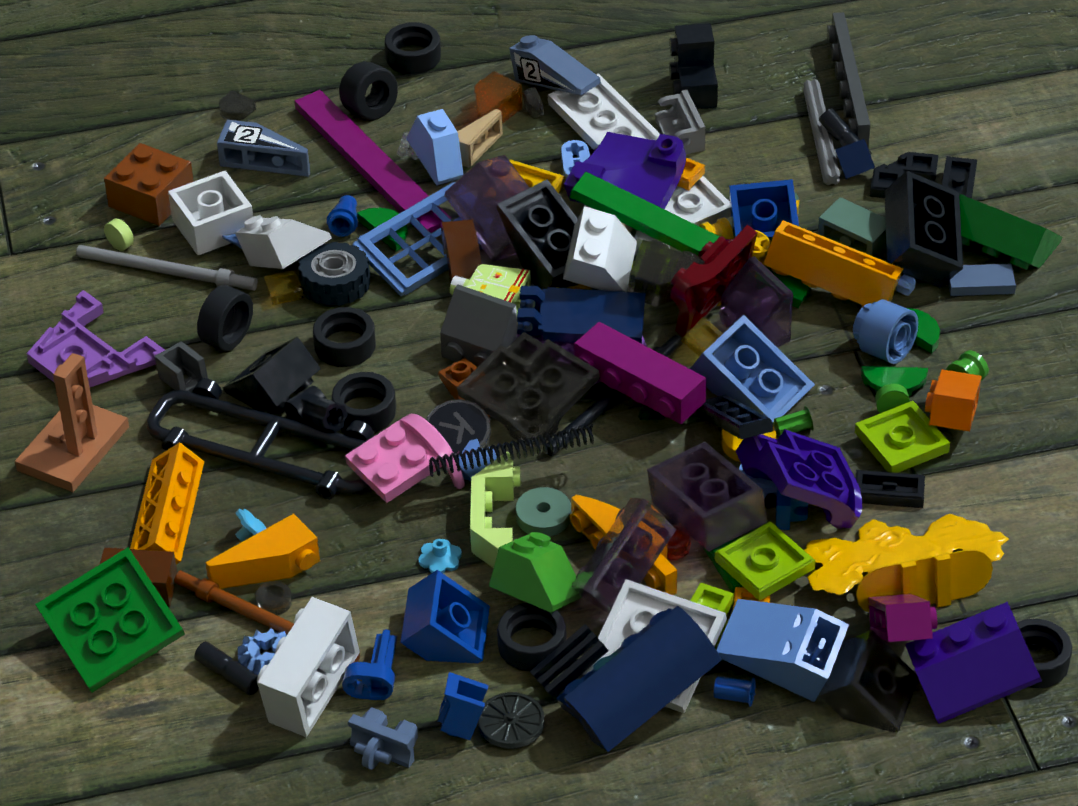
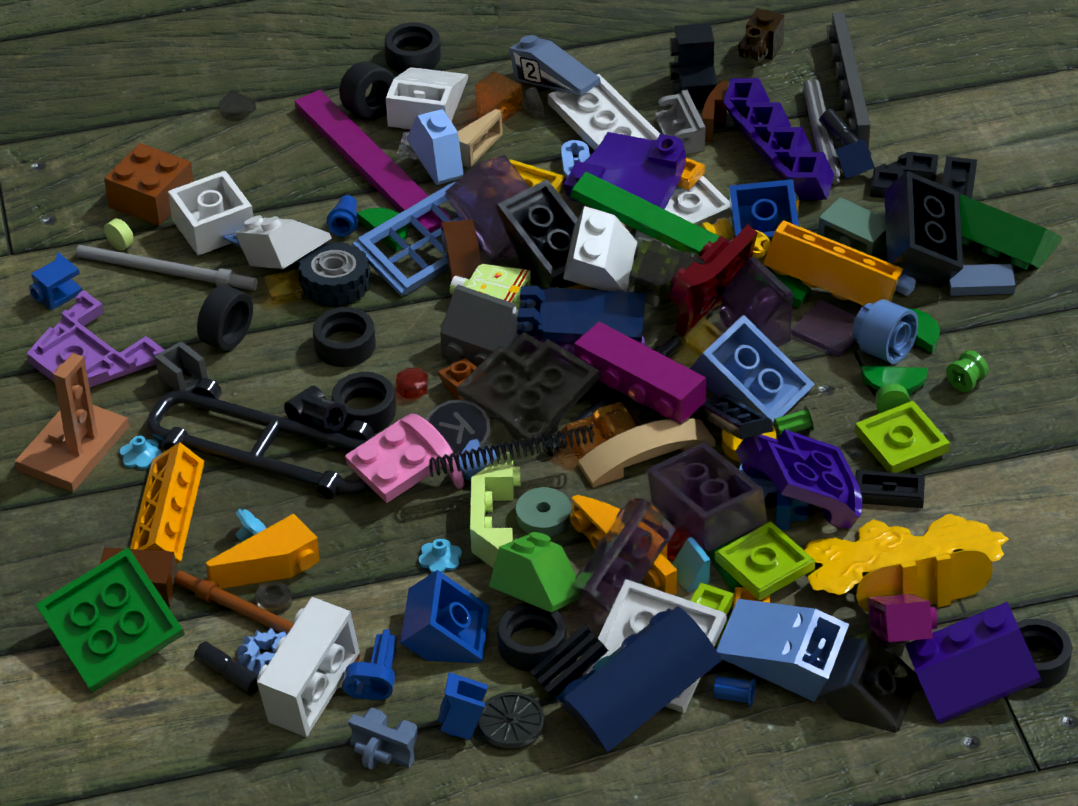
sand blue slope [217,119,310,177] -> none
black slope [223,337,321,412] -> none
orange brick [925,369,982,432] -> none
none -> blue window [29,252,83,311]
none -> medium azure plant [120,436,162,470]
none -> white slope [386,67,468,129]
none -> clear red tile [396,367,429,399]
none -> clear orange slope [561,402,638,459]
none -> tan slope [578,418,716,488]
none -> medium azure slope [672,537,710,592]
none -> reddish brown slope [701,81,728,143]
none -> dark purple brick [723,78,834,200]
none -> dark brown brick [738,8,785,62]
none -> clear purple piece [791,300,857,357]

